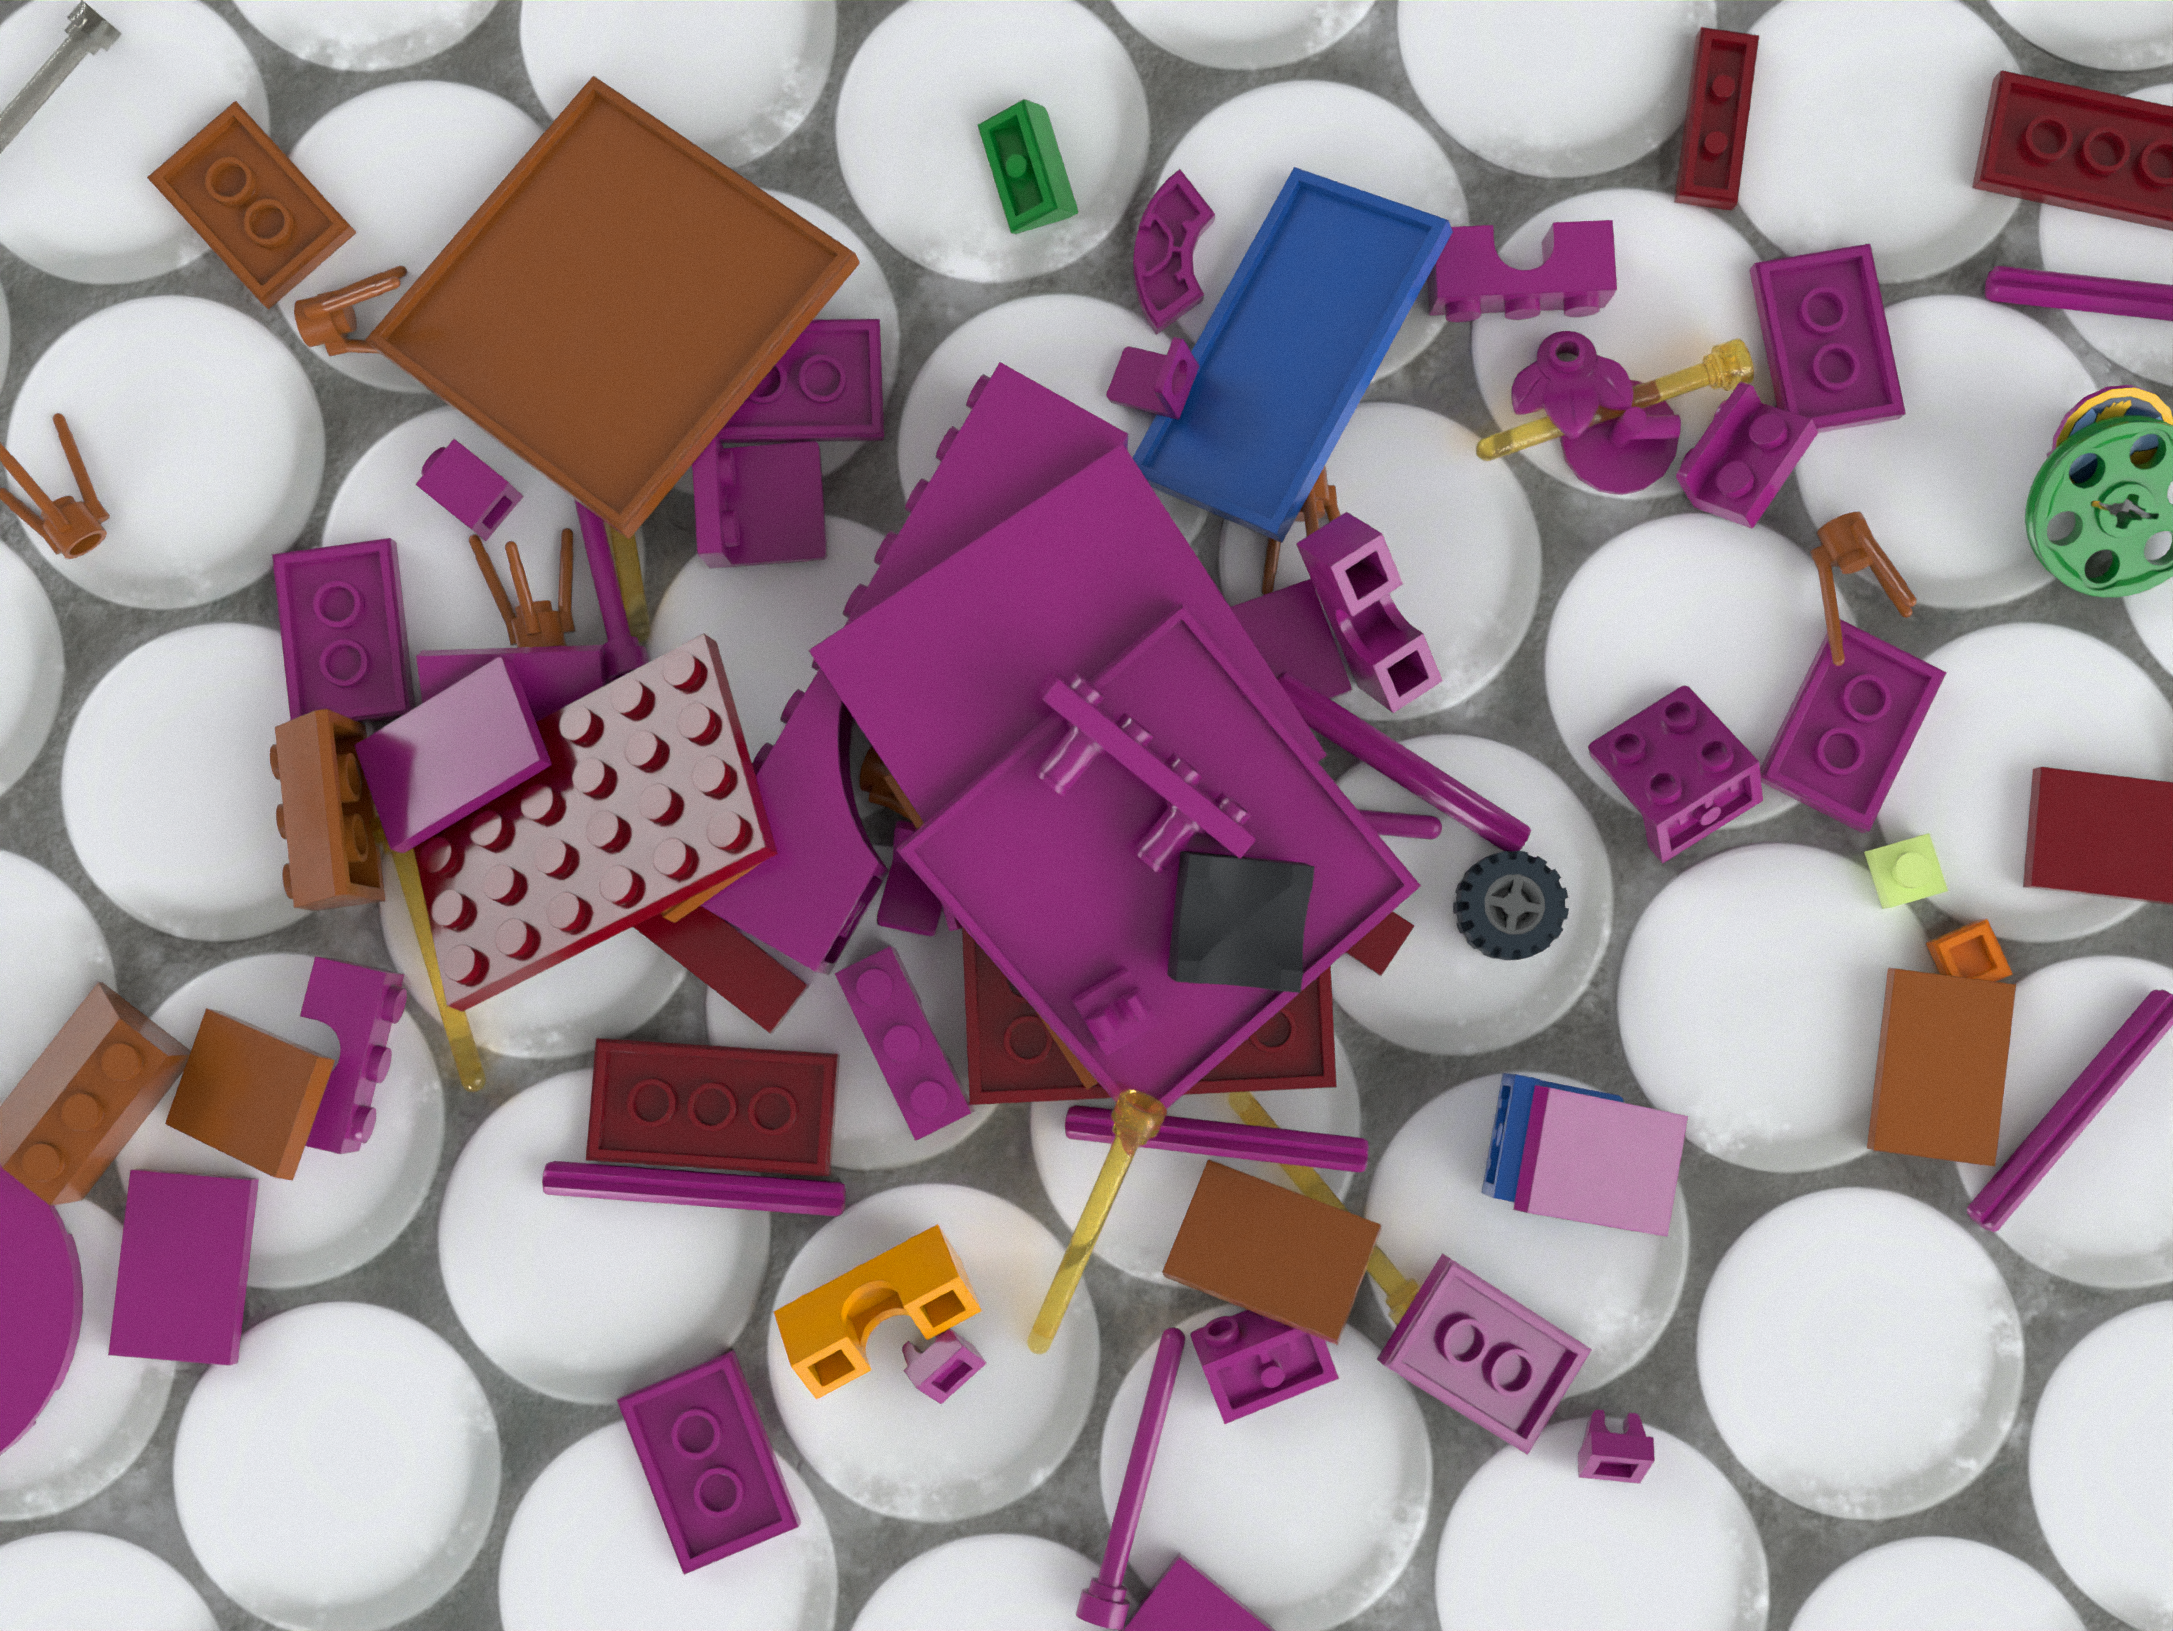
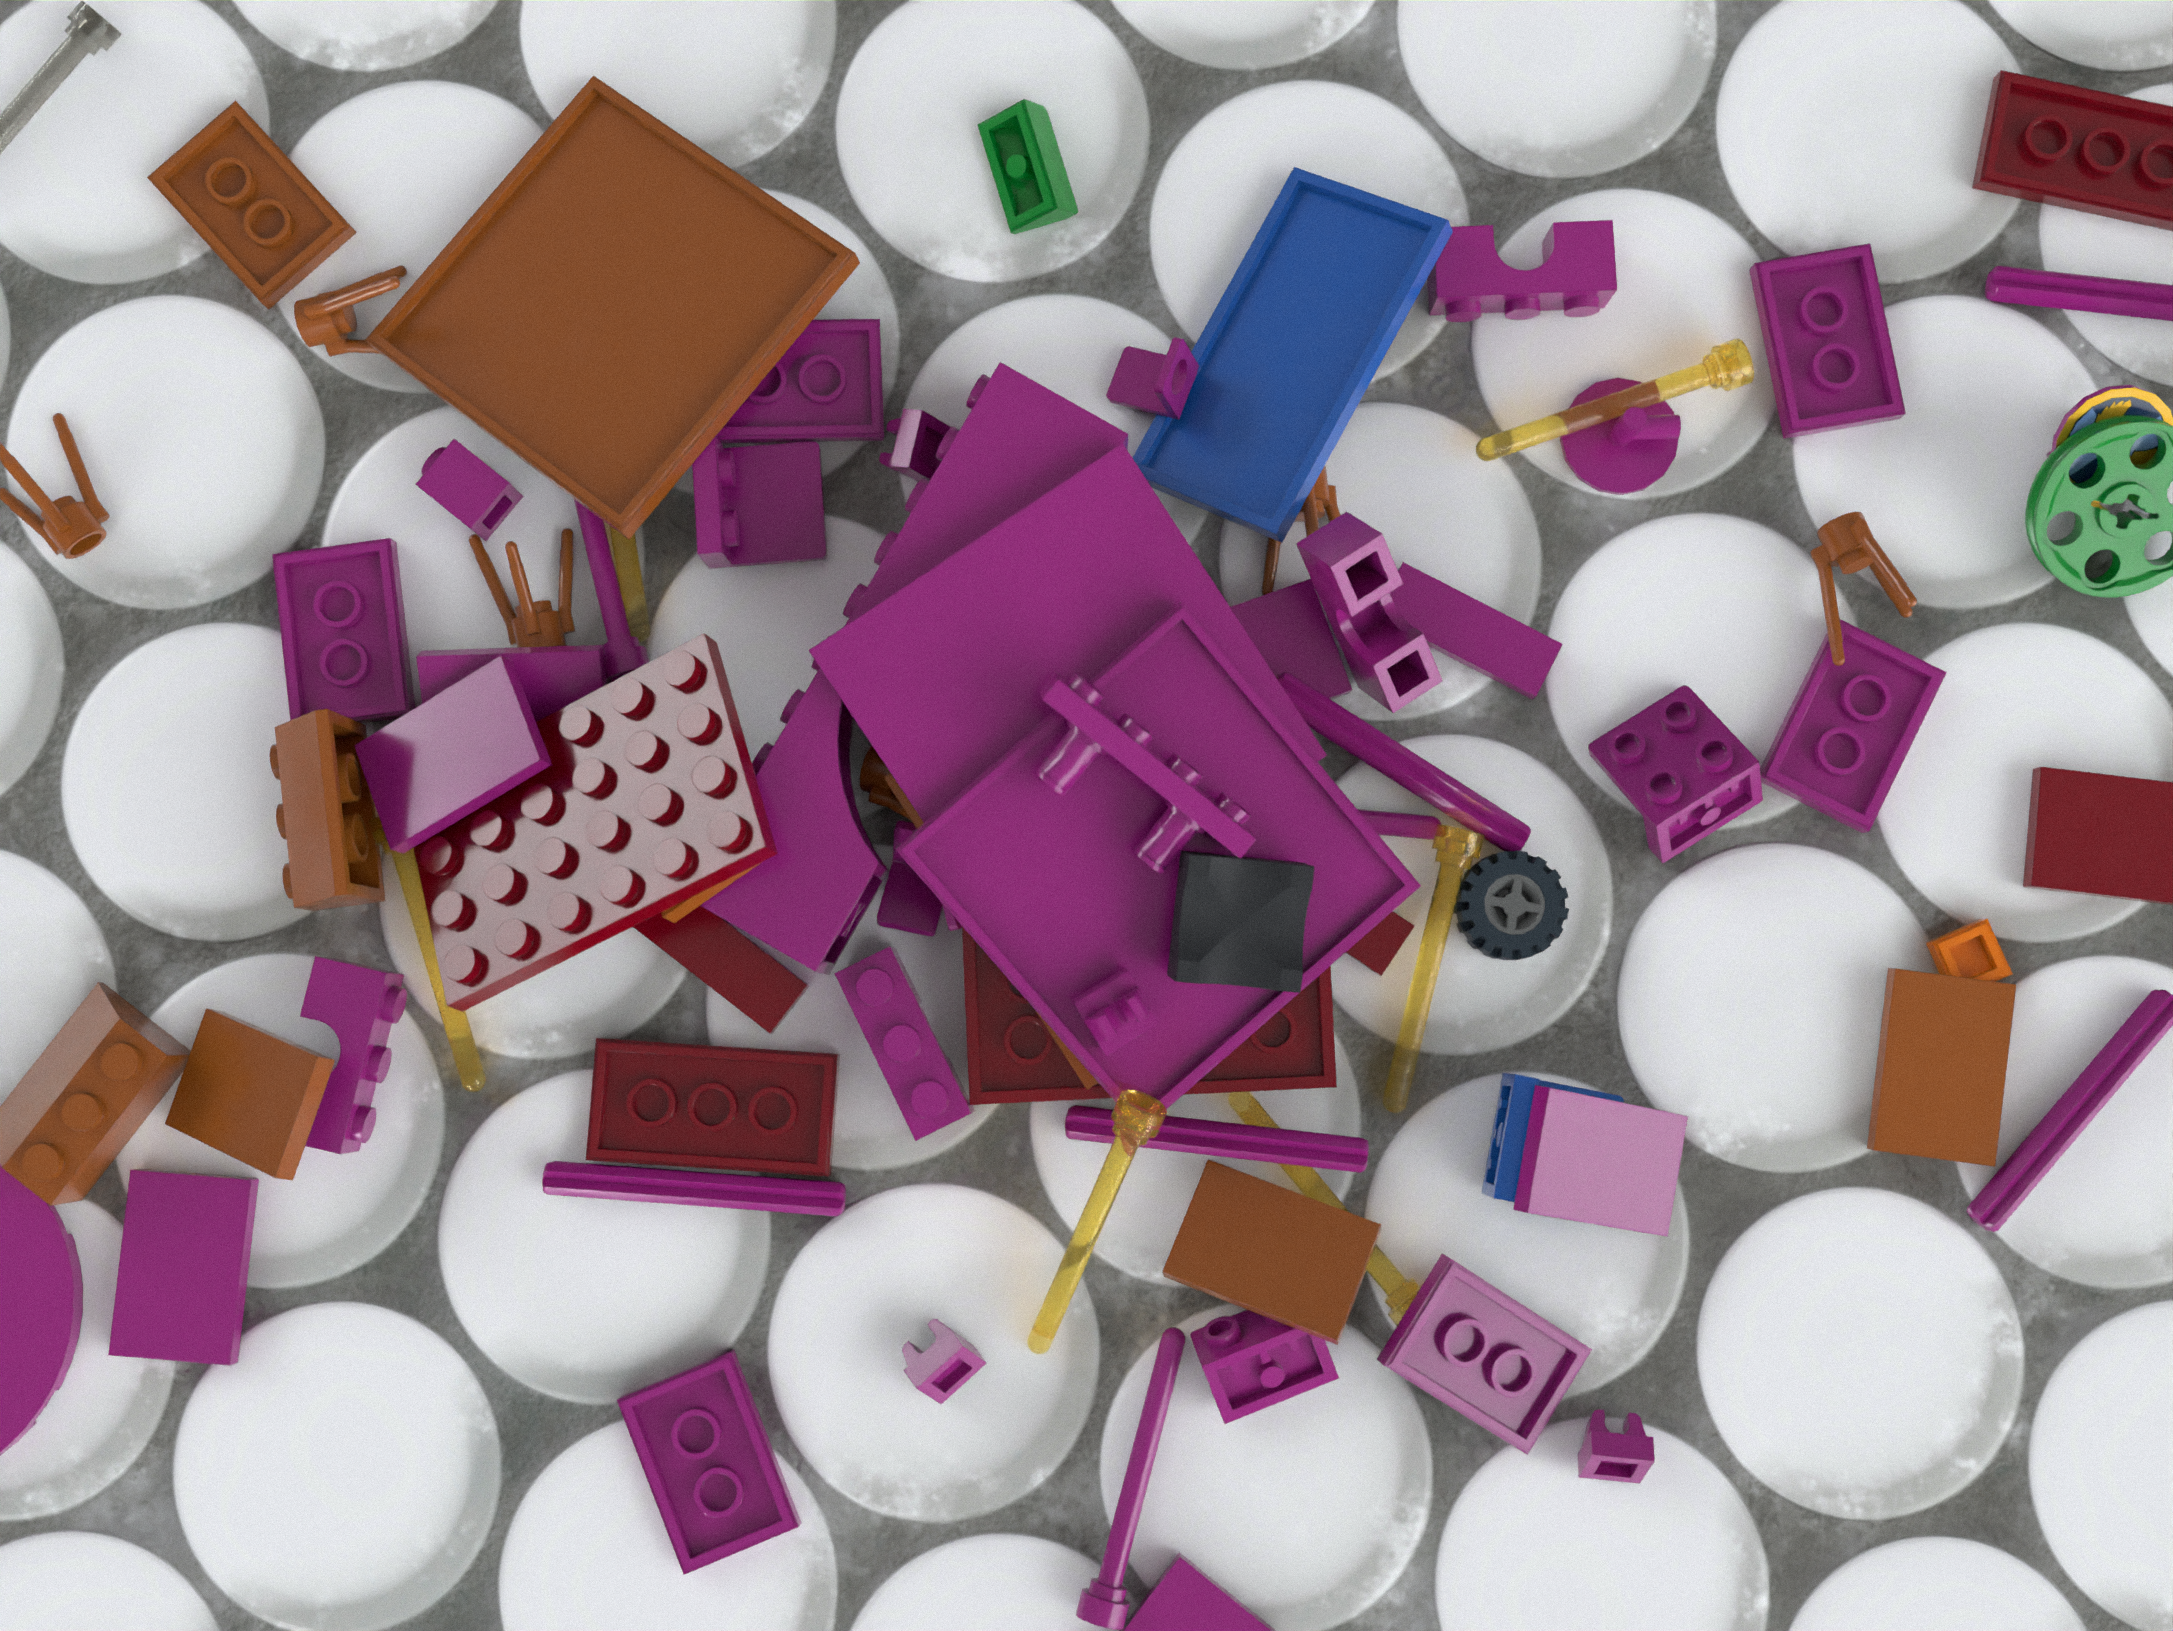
light orange arch [773,1224,982,1400] -> none
magenta tile [1133,169,1215,335] -> none
magenta plate [1511,331,1633,440] -> none
dark red tile [1674,27,1759,211] -> none
magenta bracket [1676,382,1819,529] -> none
yellowish green plate [1864,833,1948,909] -> none
none -> magenta tile [879,409,951,481]
none -> clear yellow piece [1383,824,1485,1113]
none -> magenta tile [1389,562,1563,700]

